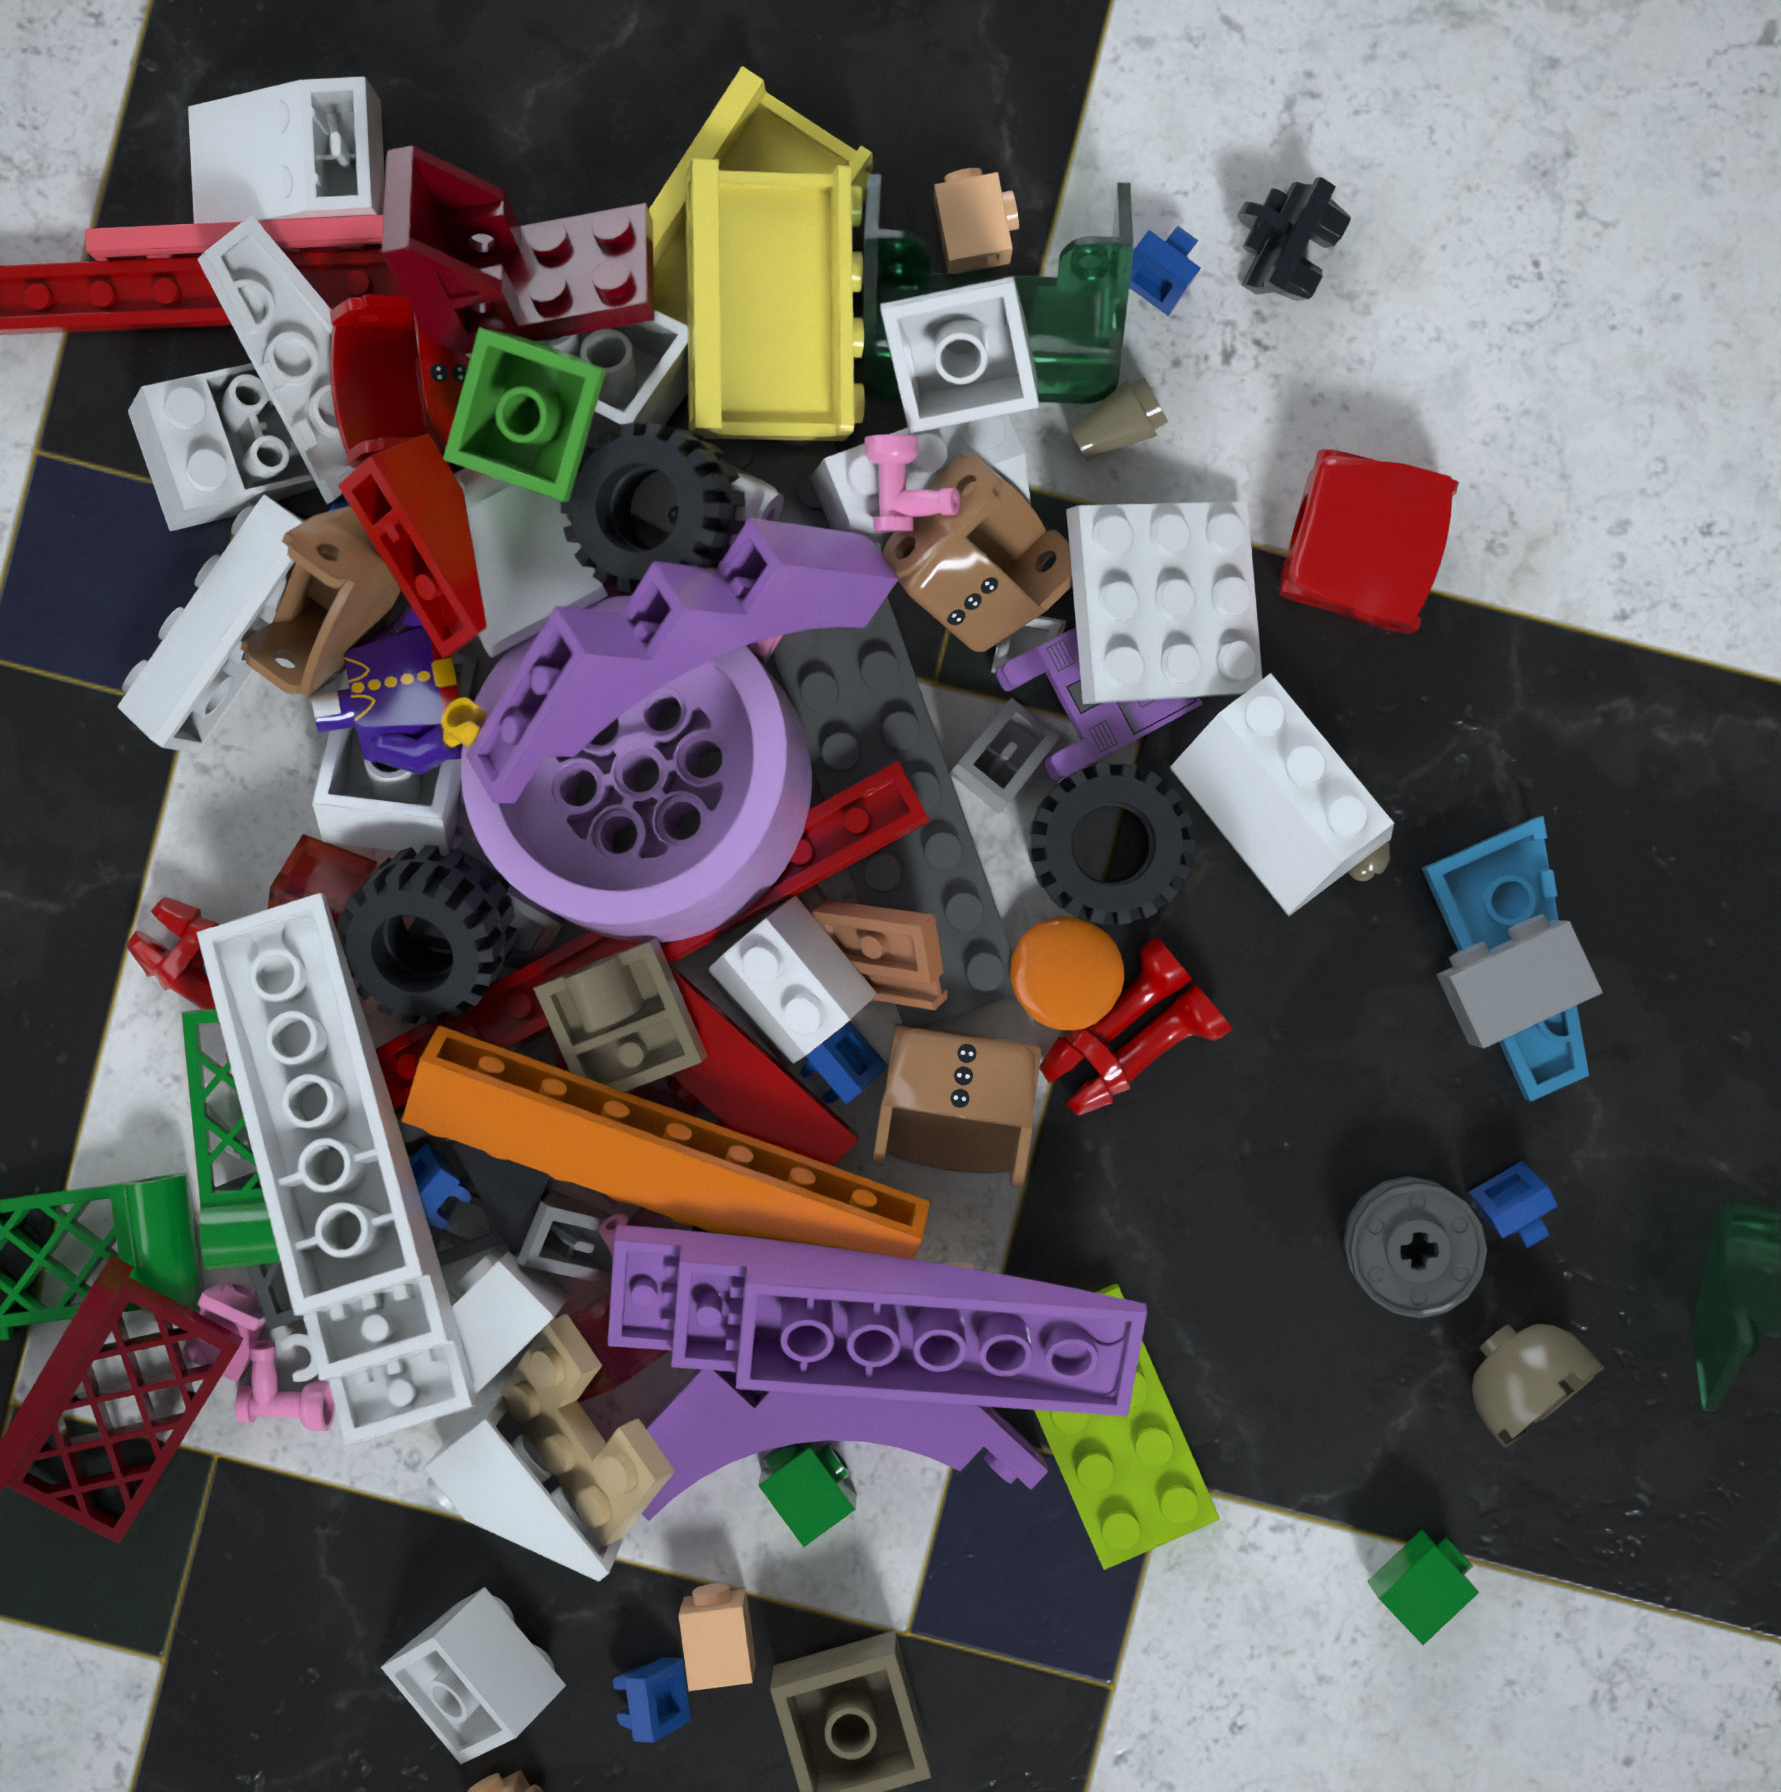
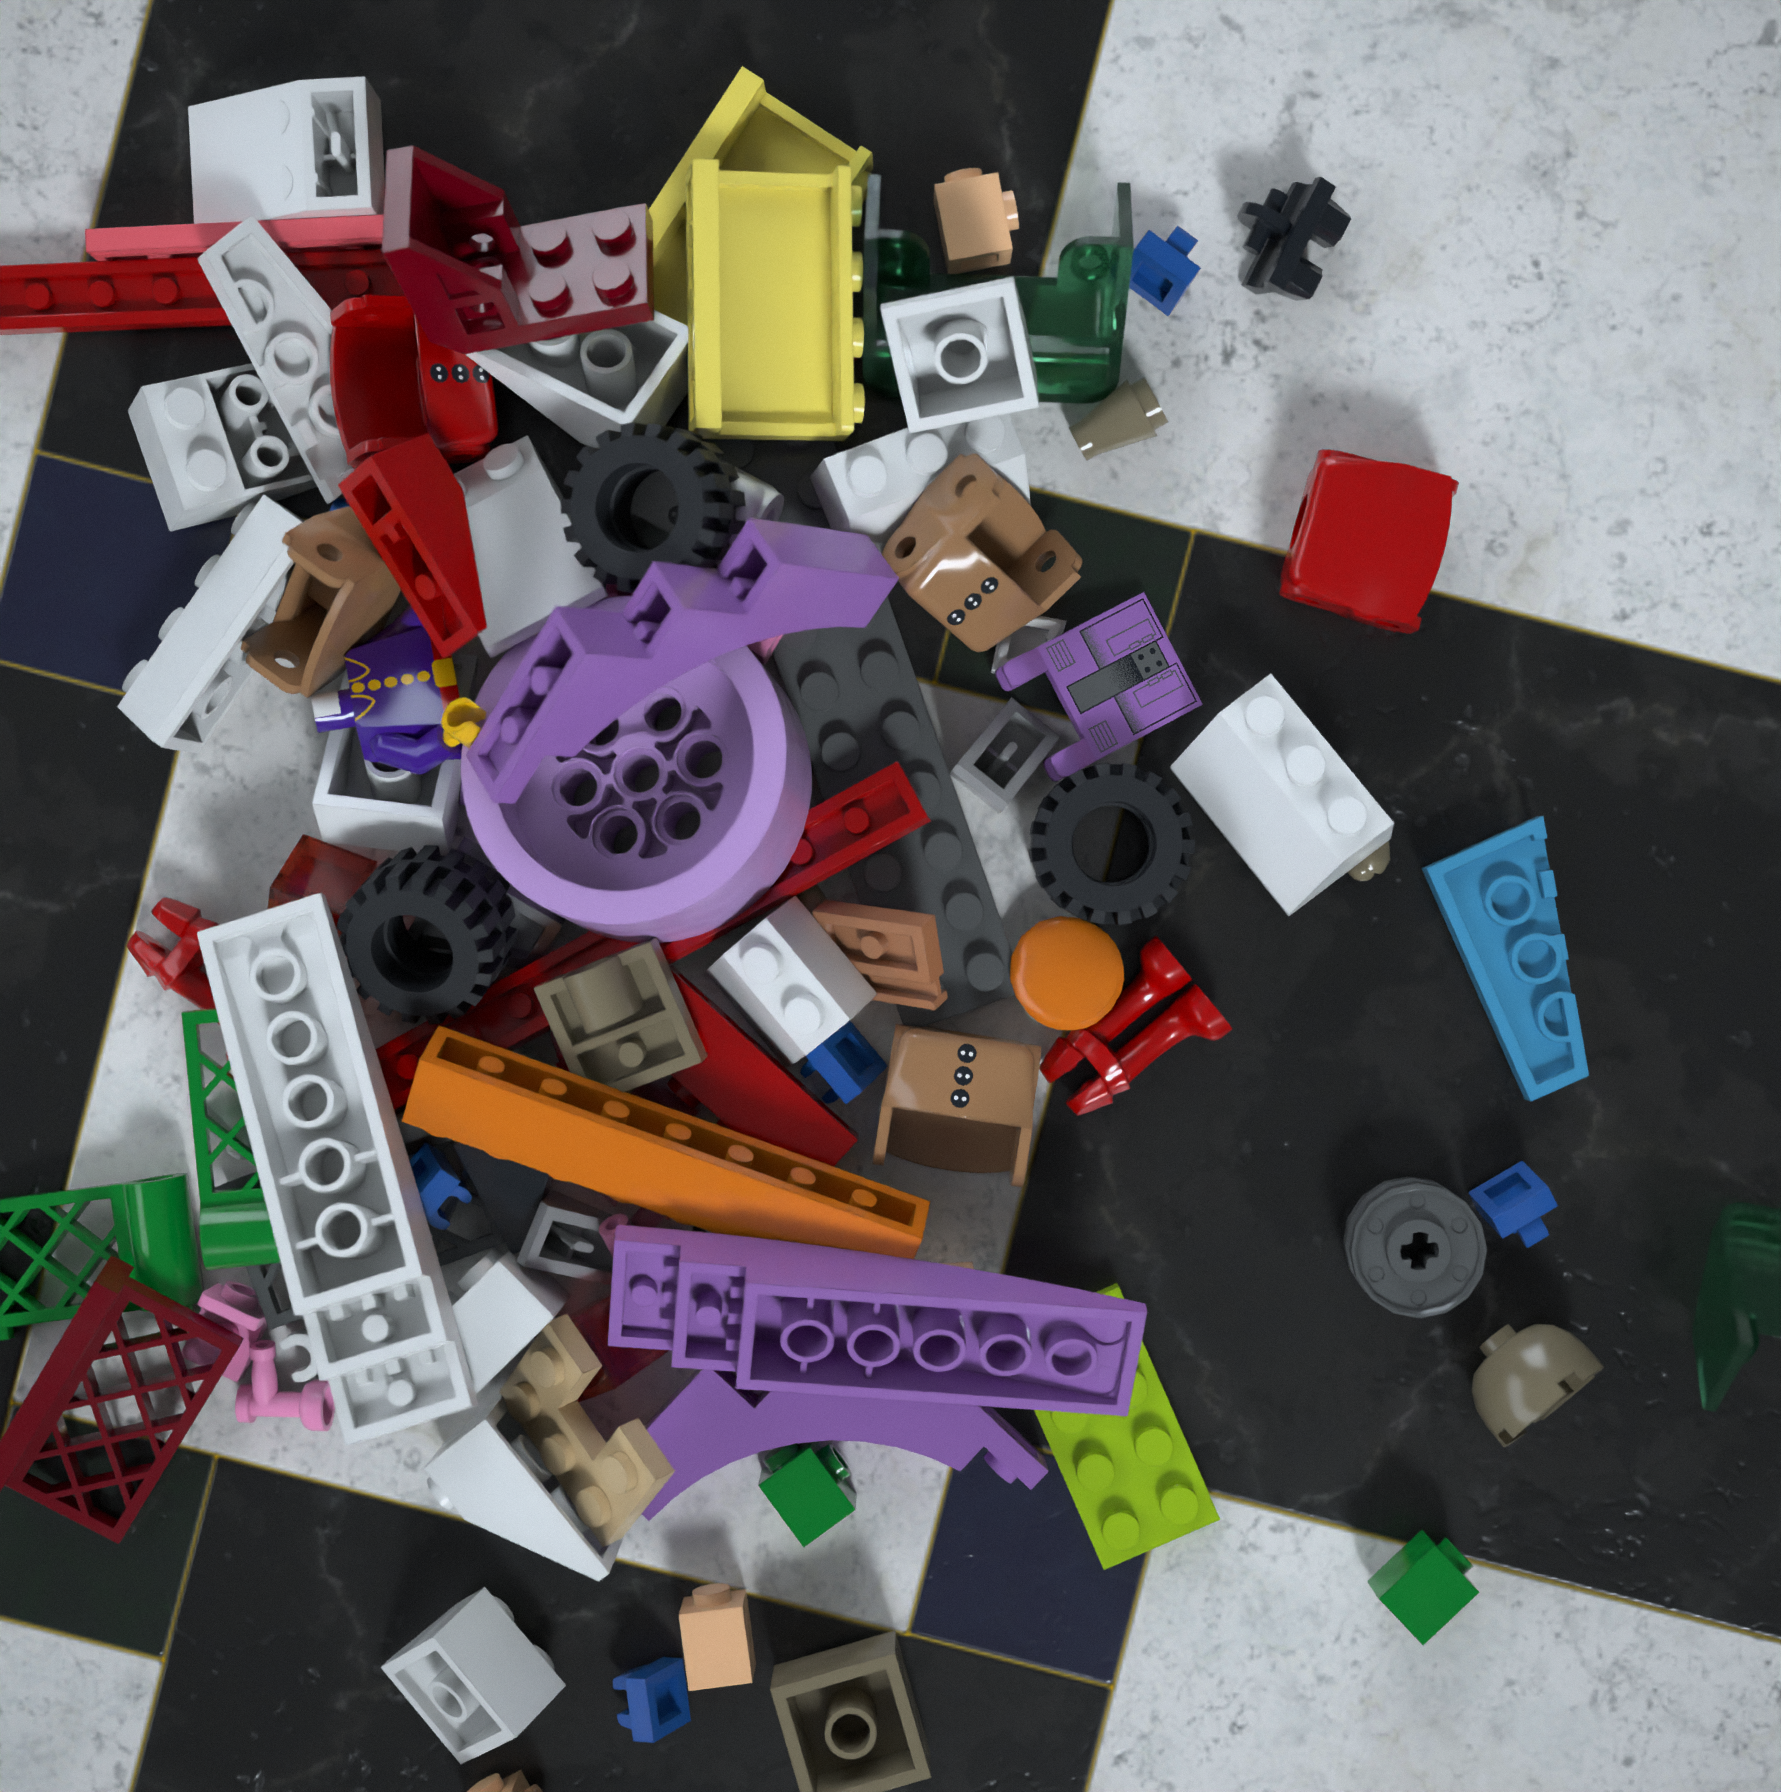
bright green slope [443,328,606,502] -> none
bright pink piece [865,435,960,532] -> none
white plate [1066,501,1263,704] -> none
light grey brick [1436,914,1603,1049] -> none

